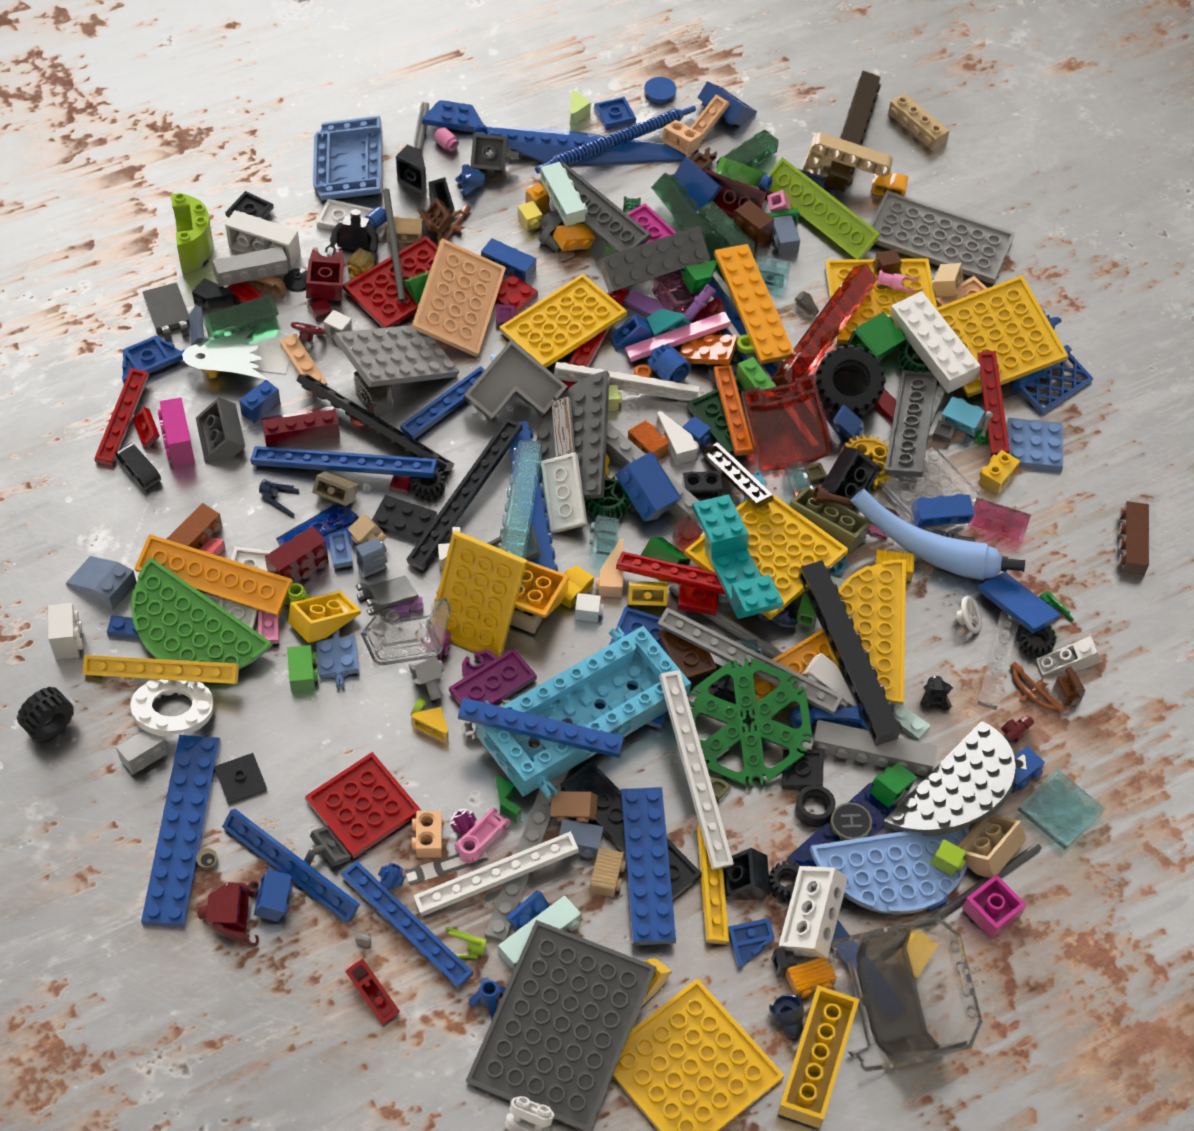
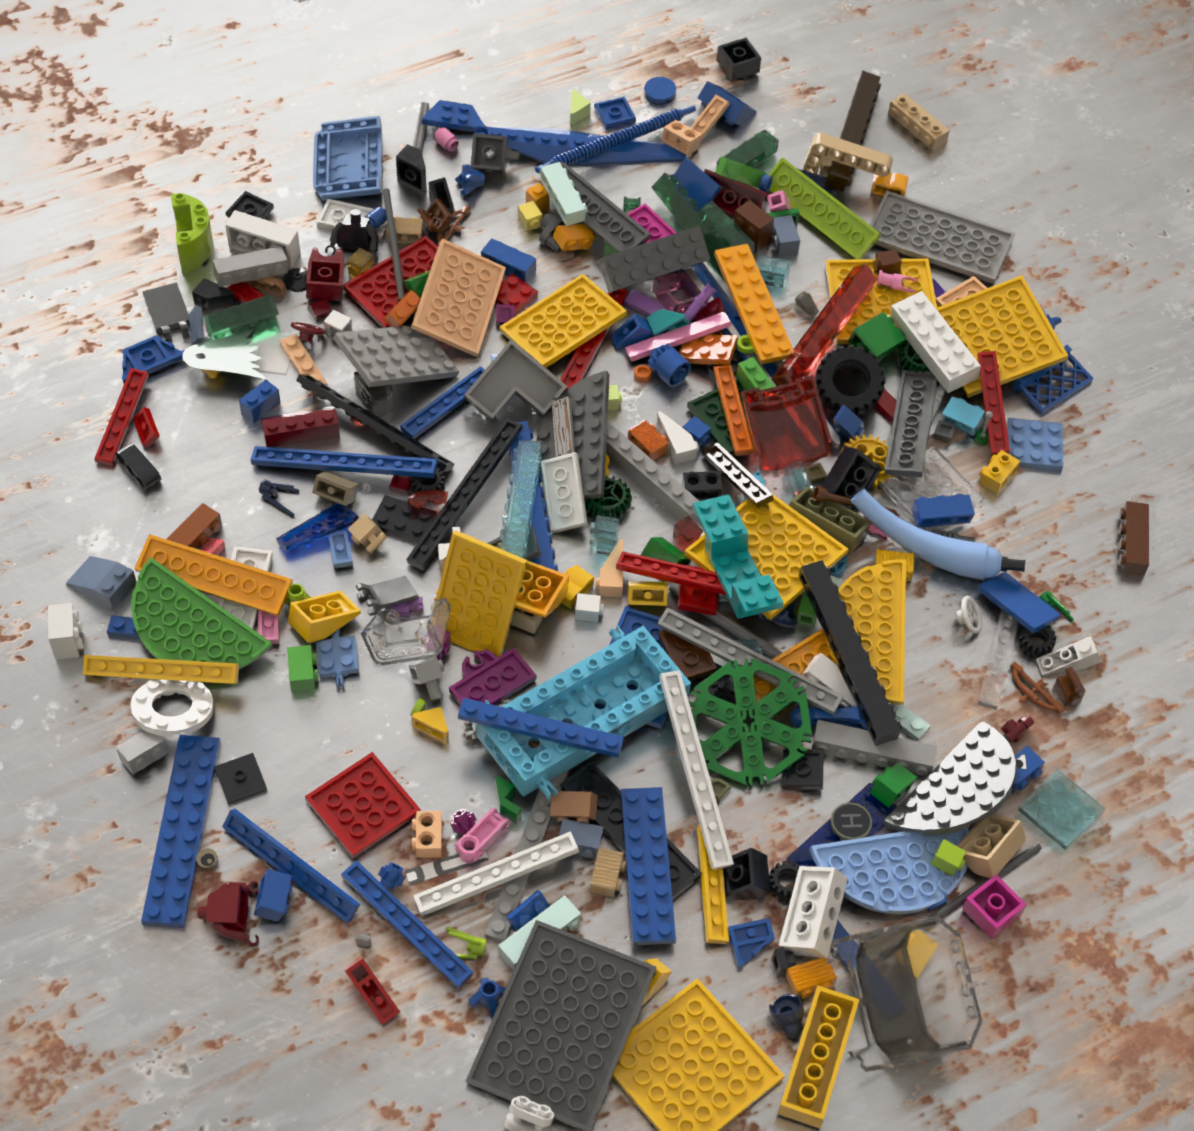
black tyre [17,687,74,742] -> none
dark pink brick [157,397,195,467] -> none
dark grey slope [196,397,245,462] -> none
dark red brick [265,526,329,584] -> none
dark grey plate [304,825,352,867] -> none
sand blue brick [355,538,388,578] -> none
white plate [554,362,699,402] -> none
blue slope [615,452,681,521] -> none
green slope [682,260,717,293] -> none
reddish brown plate [691,147,717,171] -> none
black tyre [795,785,836,827] -> none
black rock [920,676,953,710] -> none
tan brick [932,263,963,297] -> none
clear pink brick [968,498,1031,542] -> none
none -> orange brick [384,290,421,327]
none -> clear red slope [407,490,448,508]
none -> black brick [716,37,761,81]

